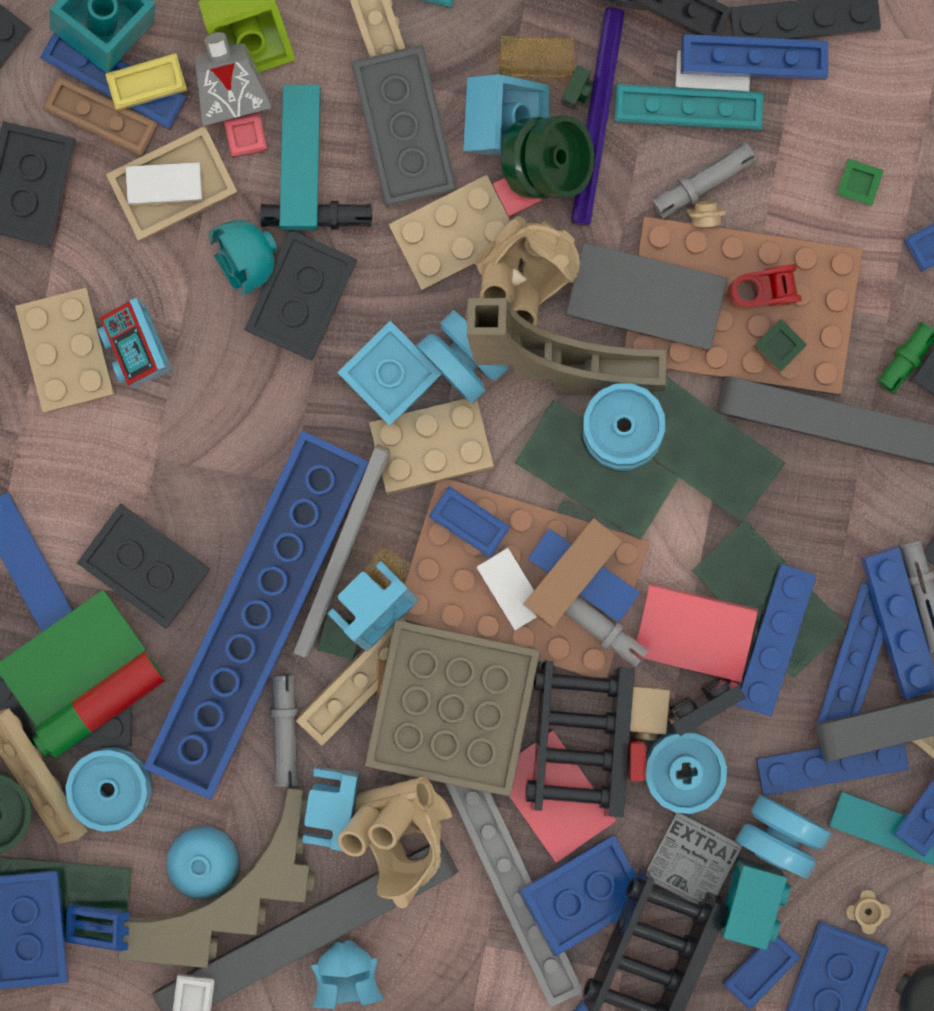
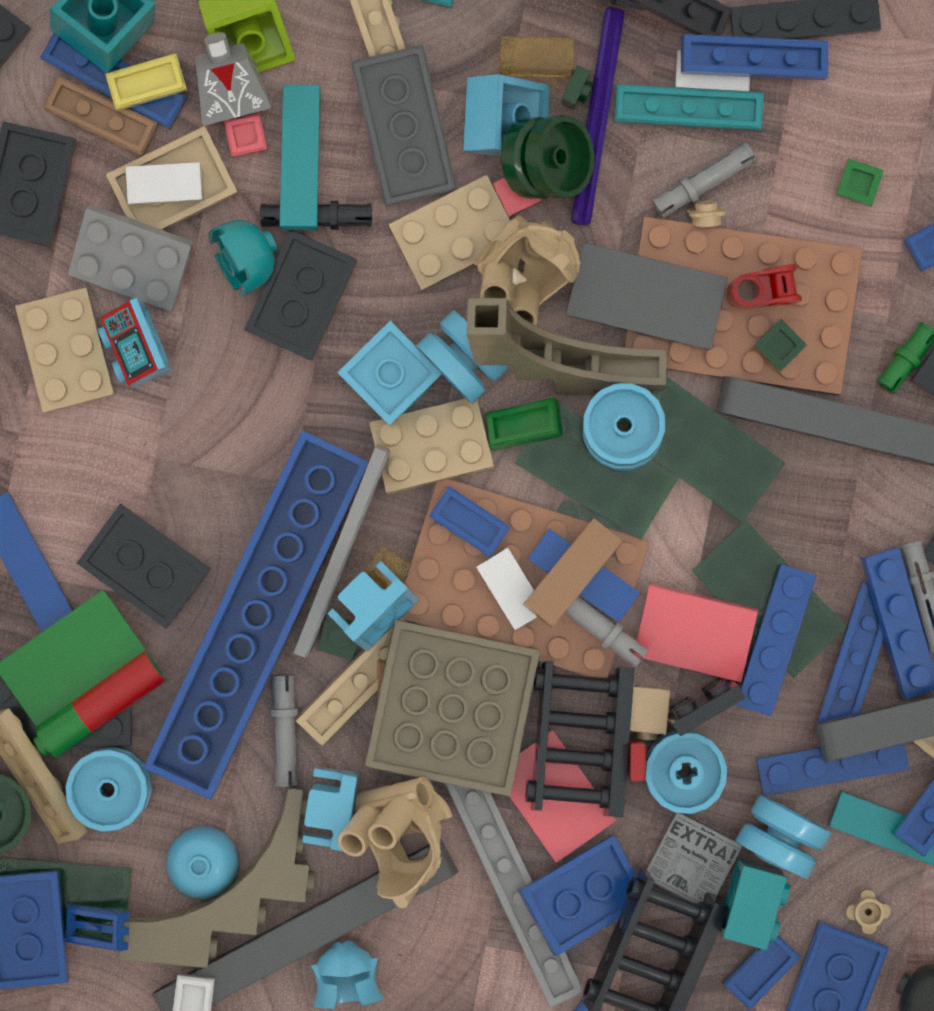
none -> light grey plate [68,204,194,312]
none -> green tile [486,397,563,451]

